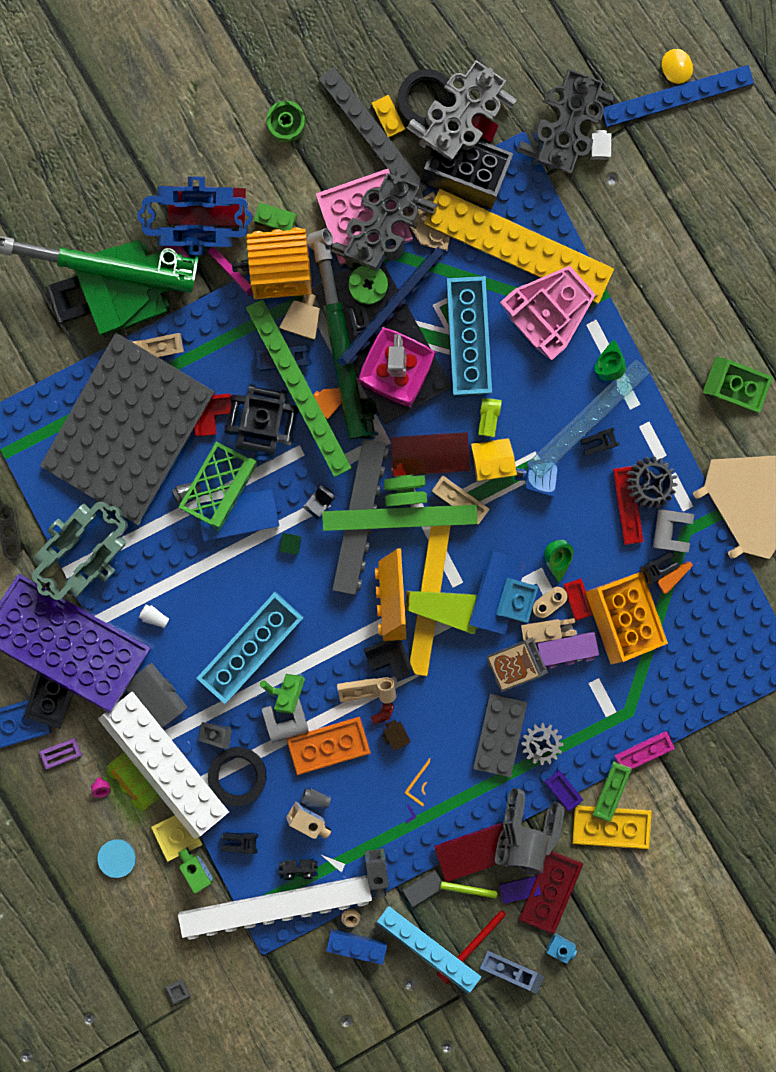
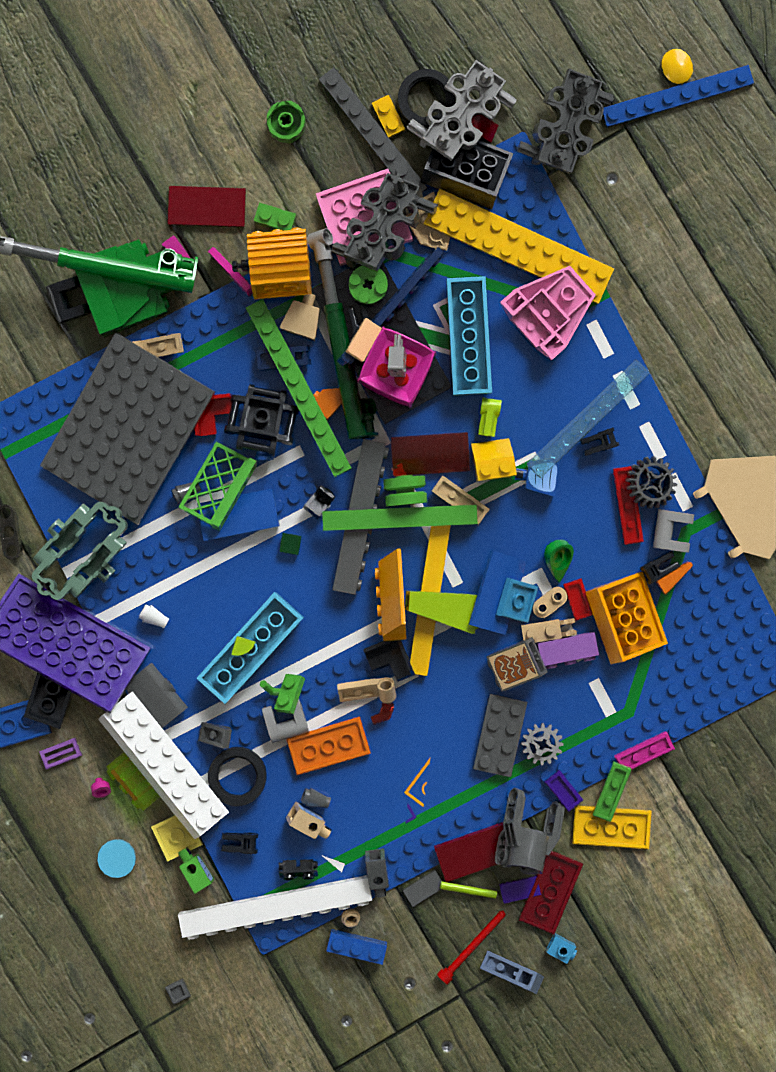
blue piece [137,176,253,255] -> none
medium azure brick [376,906,481,994] -> none
dark brown brick [382,719,411,751] -> none
white brick [590,130,611,160] -> none
green piece [595,340,626,381] -> none
bright green slope [703,356,773,413] -> none
none -> lime tile [231,636,256,656]
none -> light nougat tile [345,318,382,362]

